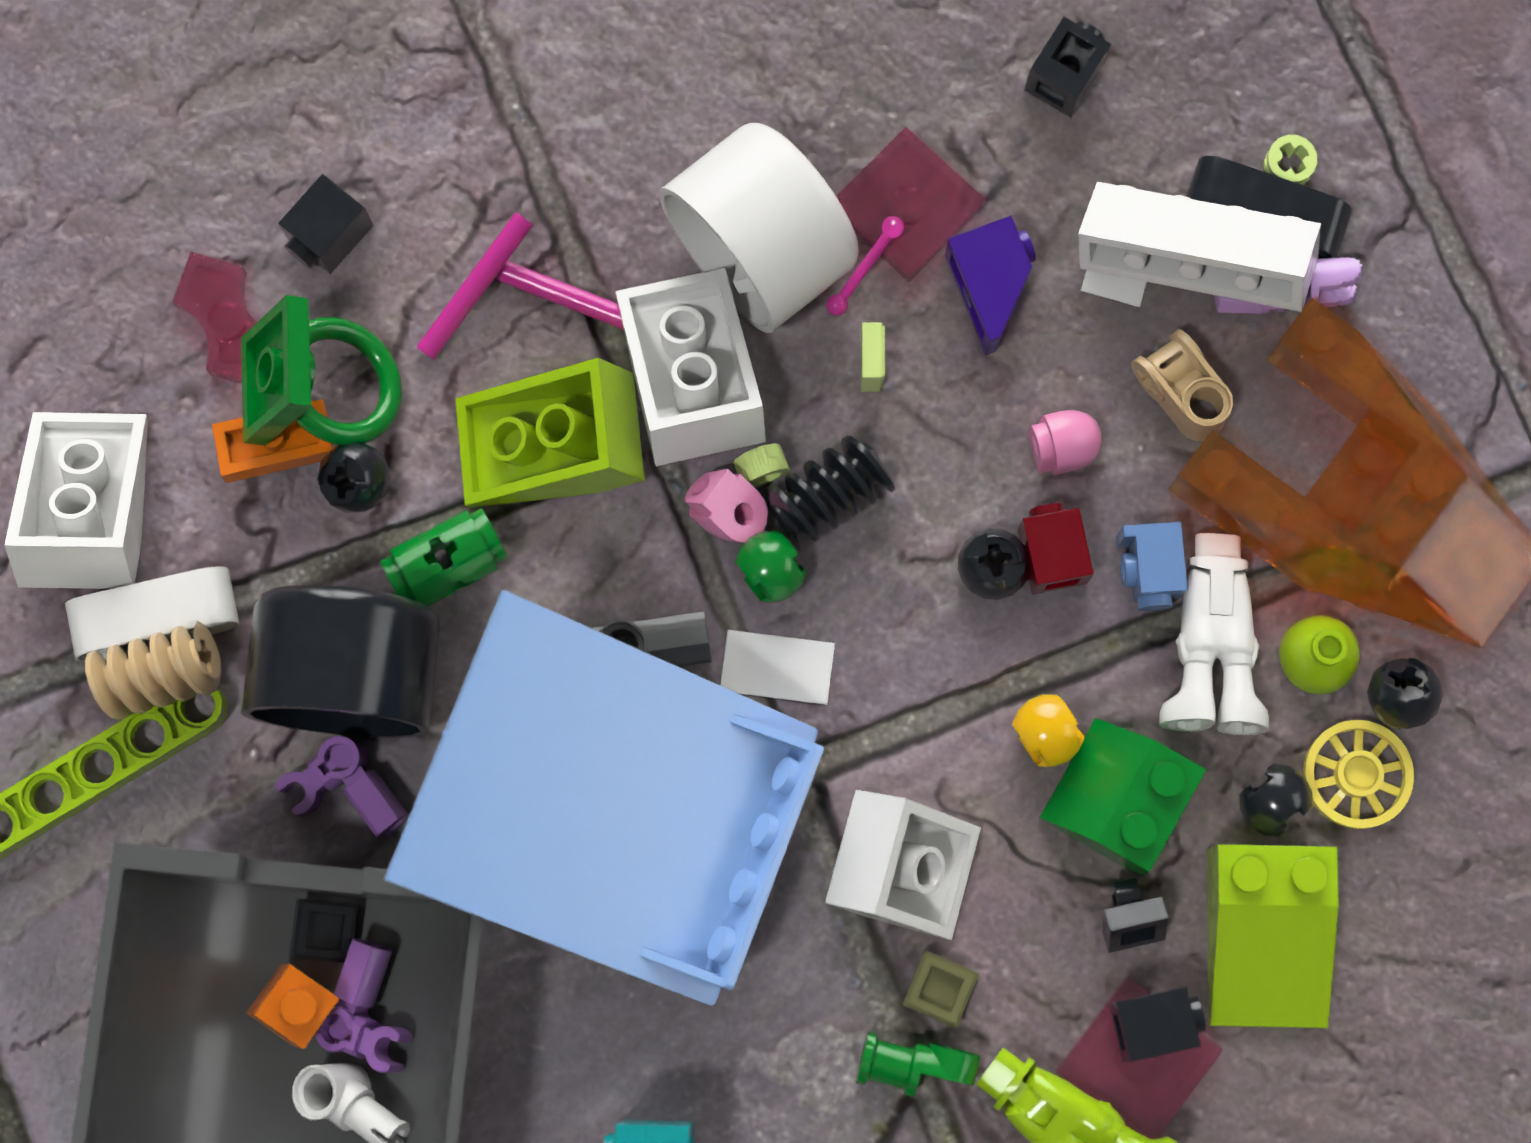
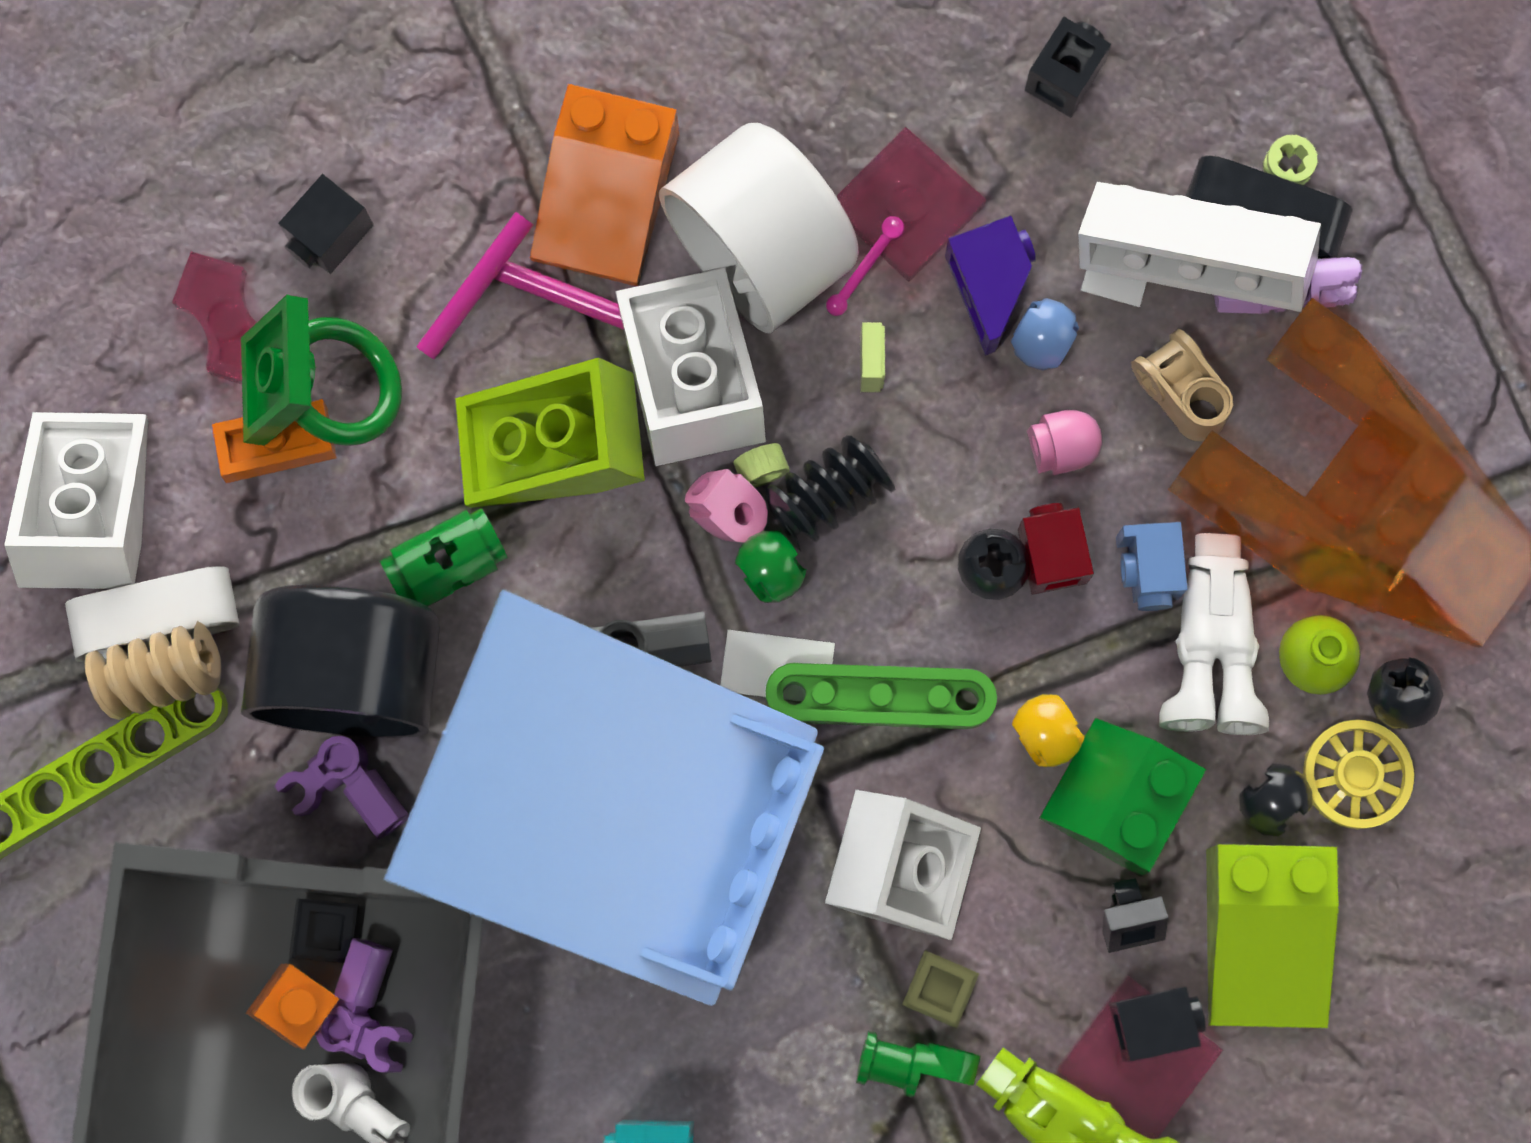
black piece [317,442,390,513] -> none
none -> orange slope [530,84,679,286]
none -> bright green plate [765,663,997,729]
none -> medium blue piece [1011,298,1079,371]

